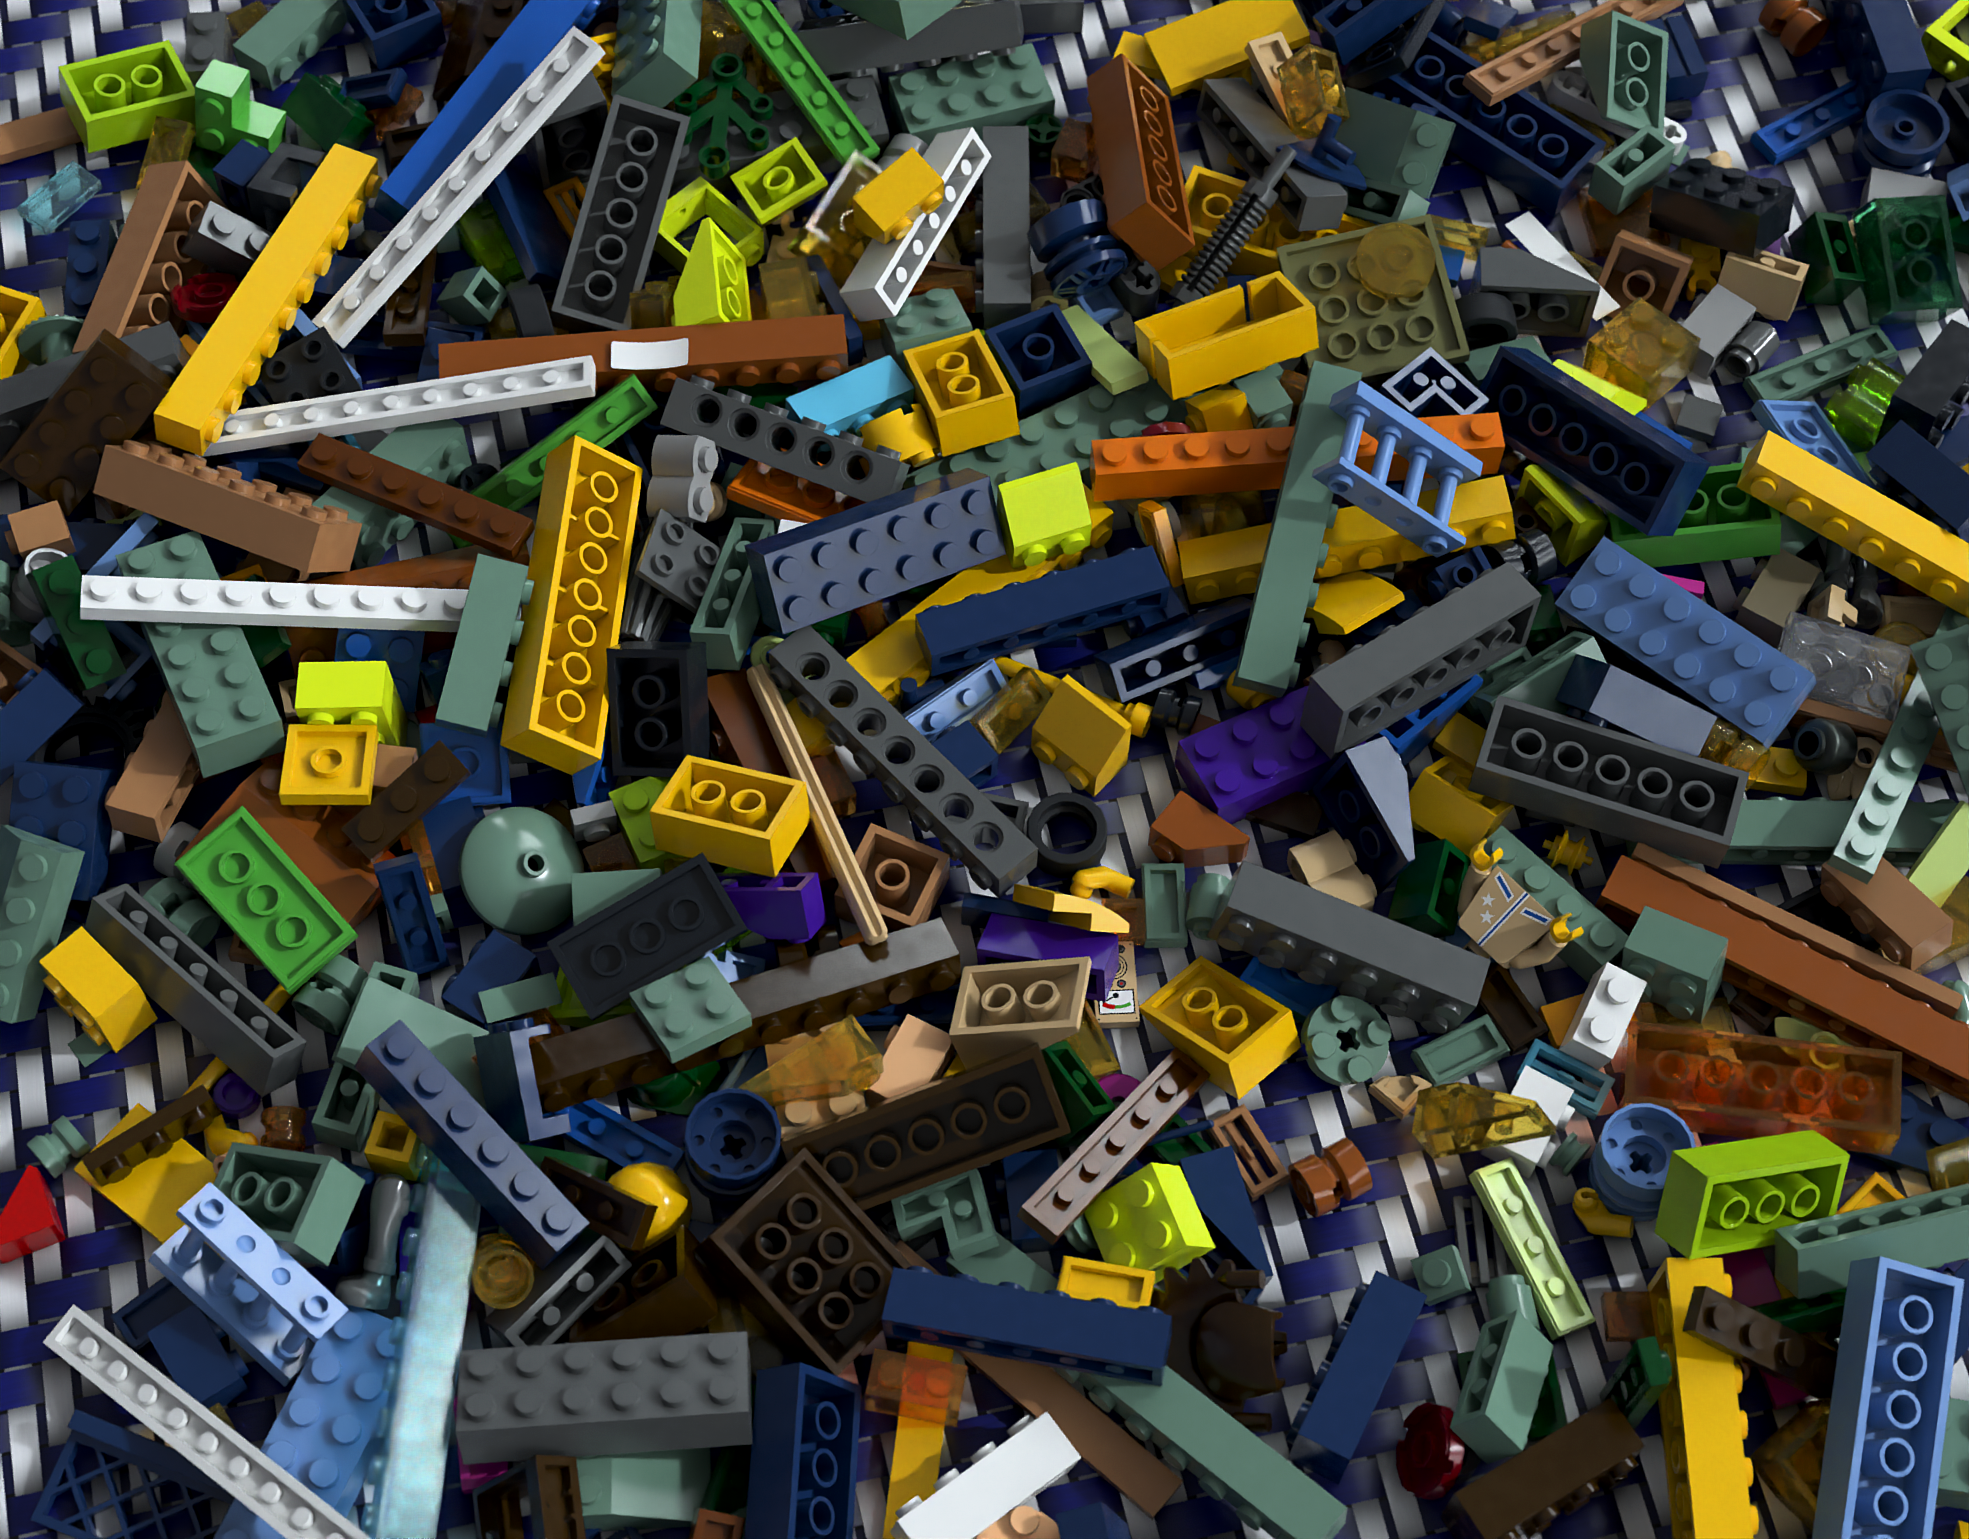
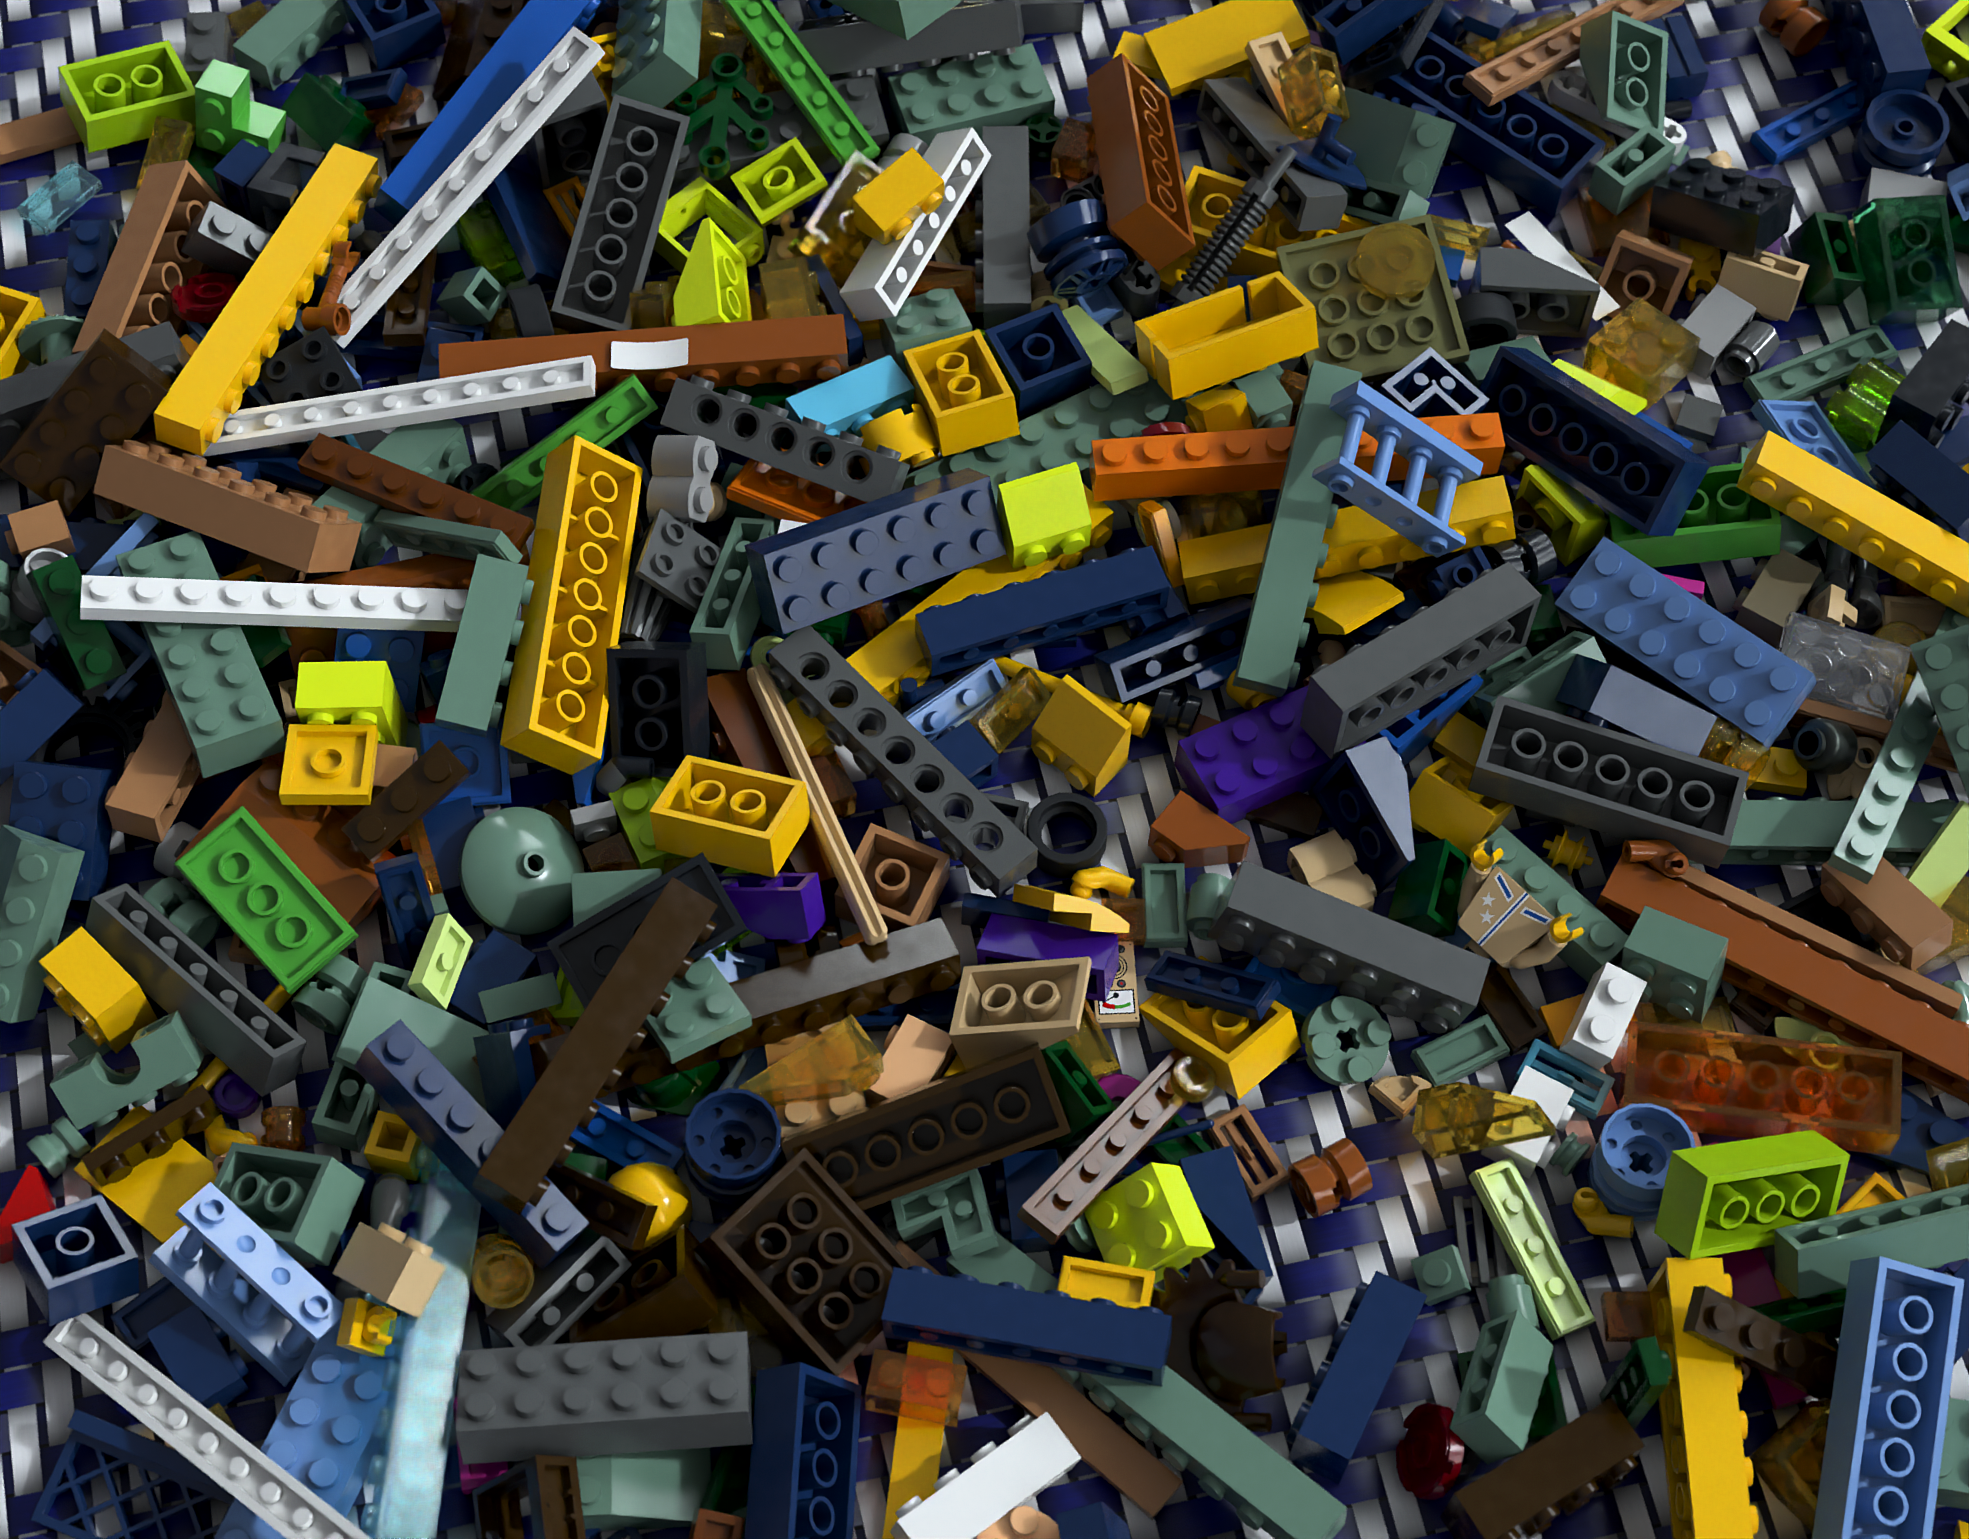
none -> dark blue brick [11,1194,139,1326]
none -> sand green arch [50,1010,204,1131]
none -> dark orange brick [301,241,360,336]
none -> tan brick [333,1222,447,1319]
none -> yellow tile [336,1297,397,1357]
none -> sand green tile [373,509,523,563]
none -> yellowish green plate [408,913,473,1010]
none -> dark brown brick [471,877,718,1215]
none -> arm [596,755,655,797]
none -> dark blue tile [1144,950,1281,1021]
none -> clear yellow tile [1169,1056,1217,1102]
none -> dark orange arm [1622,839,1689,878]

